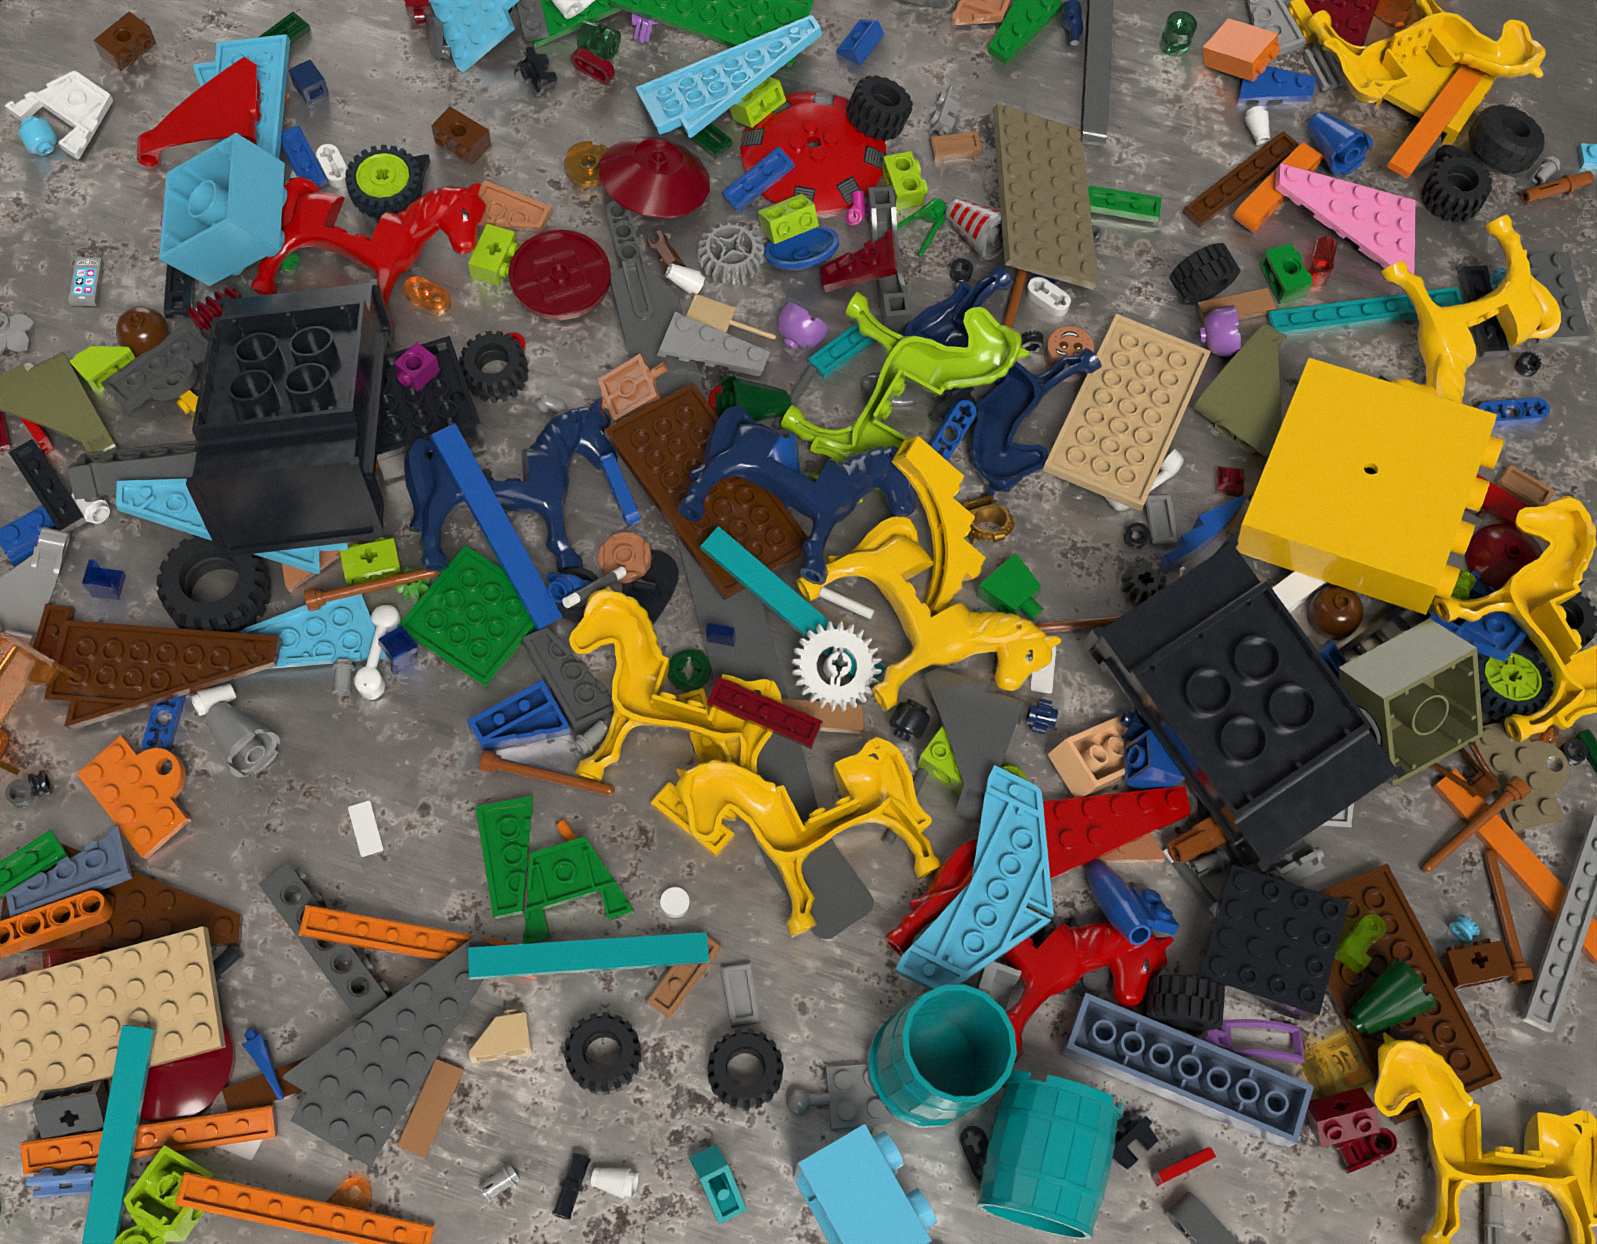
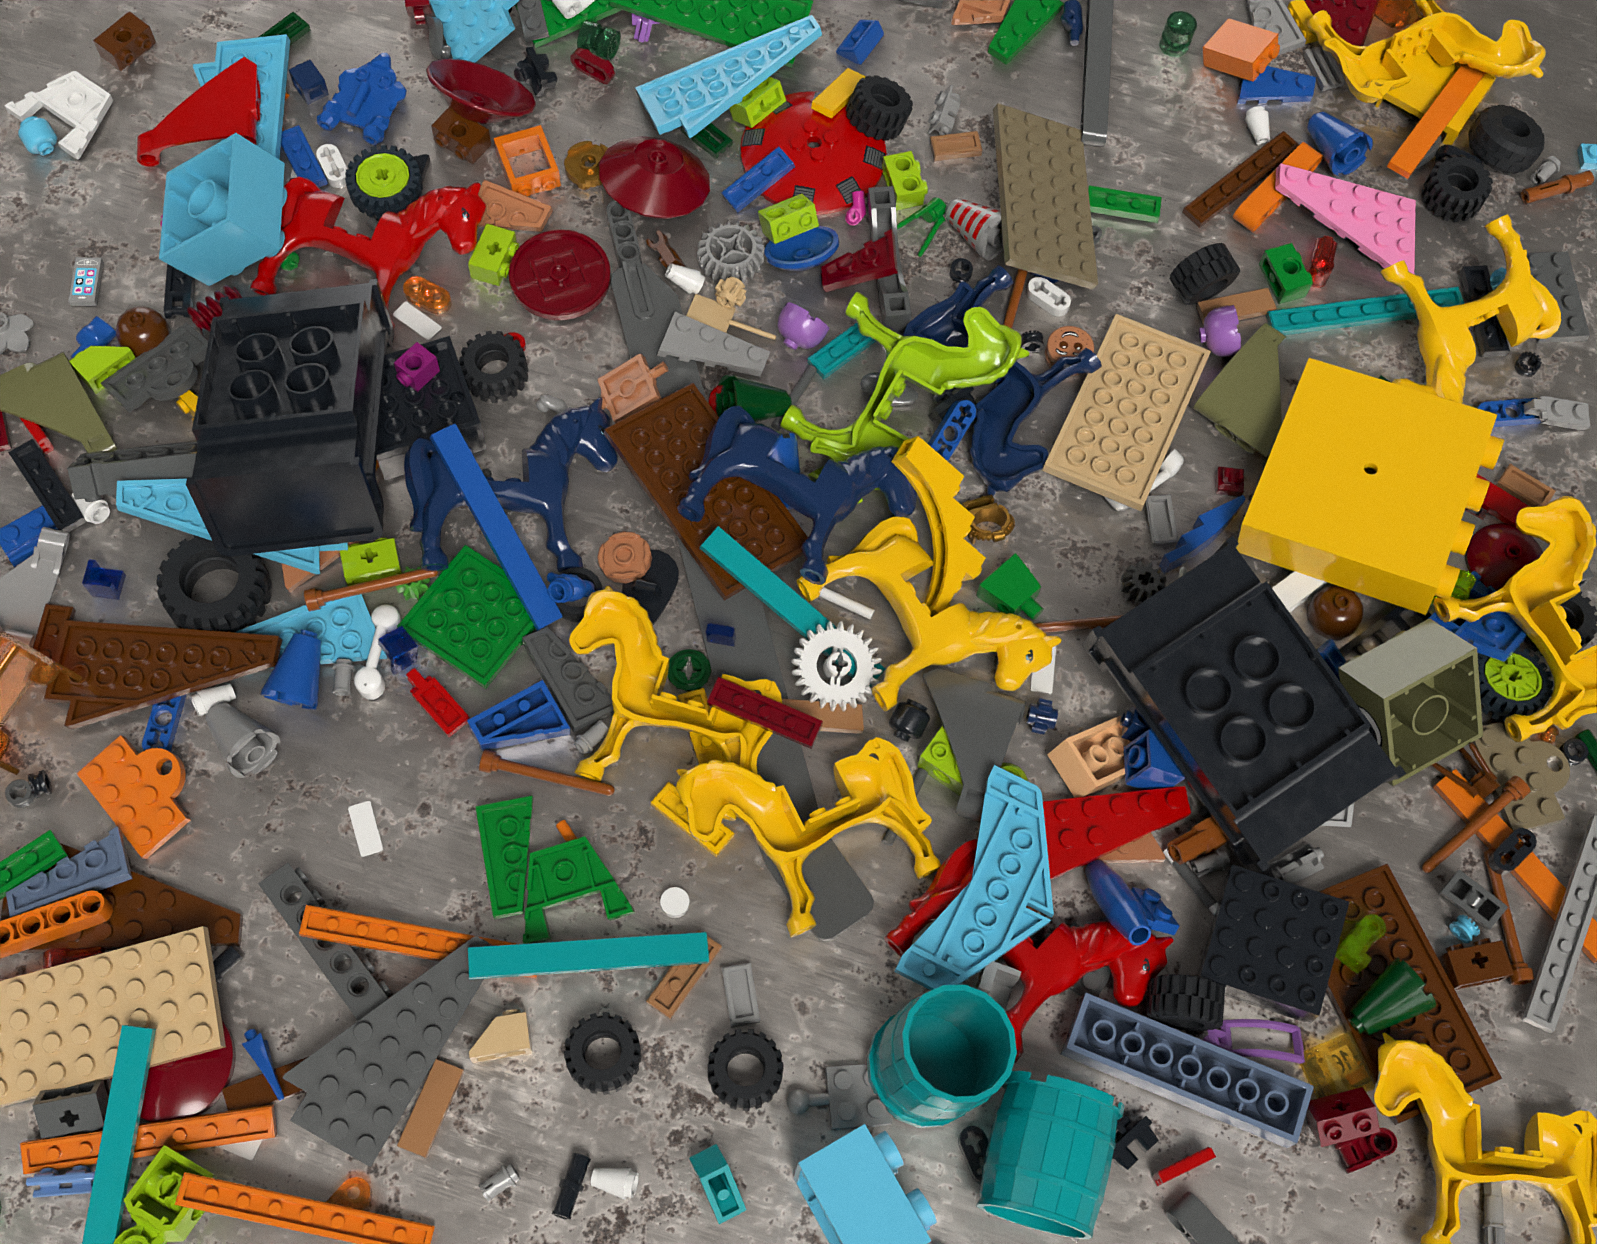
dark grey bar [562,567,627,608] -> none
blue beam [598,452,641,527] -> none
black bush [1124,522,1150,550] -> none
none -> blue piece [70,316,116,359]
none -> blue cone [260,630,322,710]
none -> blue shield [317,52,407,146]
none -> white sticker [393,301,442,341]
none -> red hinge [406,668,470,738]
none -> dark red dish [426,59,536,124]
none -> orange window [493,125,561,197]
none -> tan gear [715,277,747,309]
none -> yellow tile [811,68,866,118]
none -> dark grey brick [1439,870,1508,930]
none -> black beam [1488,828,1537,875]
none -> light grey hinge [1524,396,1590,431]

